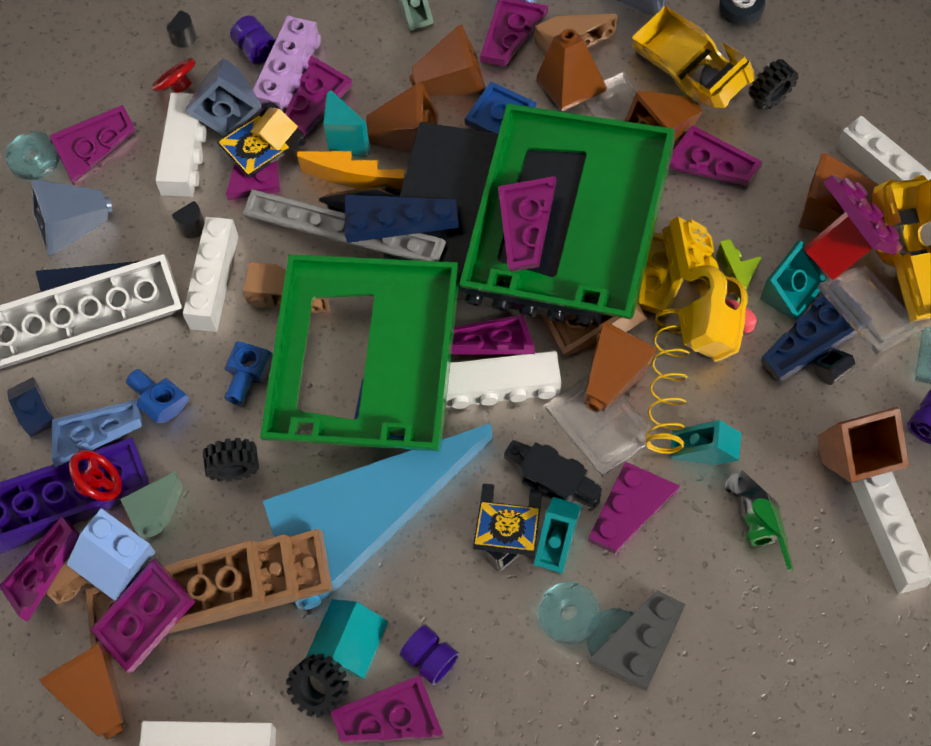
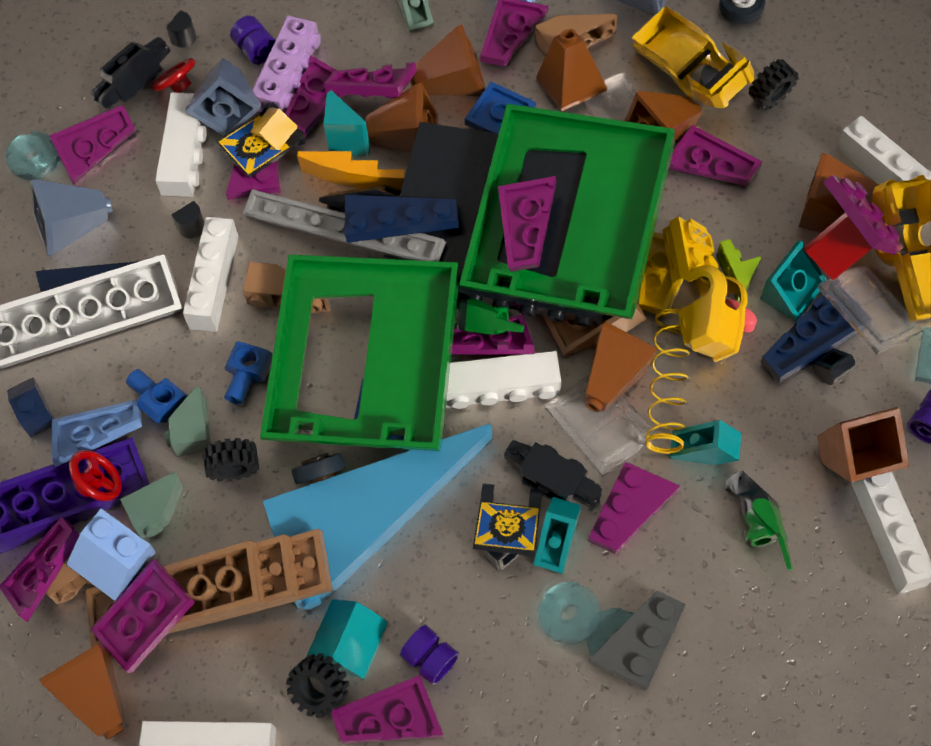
none -> black hinge [90,37,171,109]
none -> sand green slope [165,387,211,457]
none -> black wheel [291,452,345,485]
none -> magenta wing [324,62,417,98]
none -> green animal [455,298,524,335]

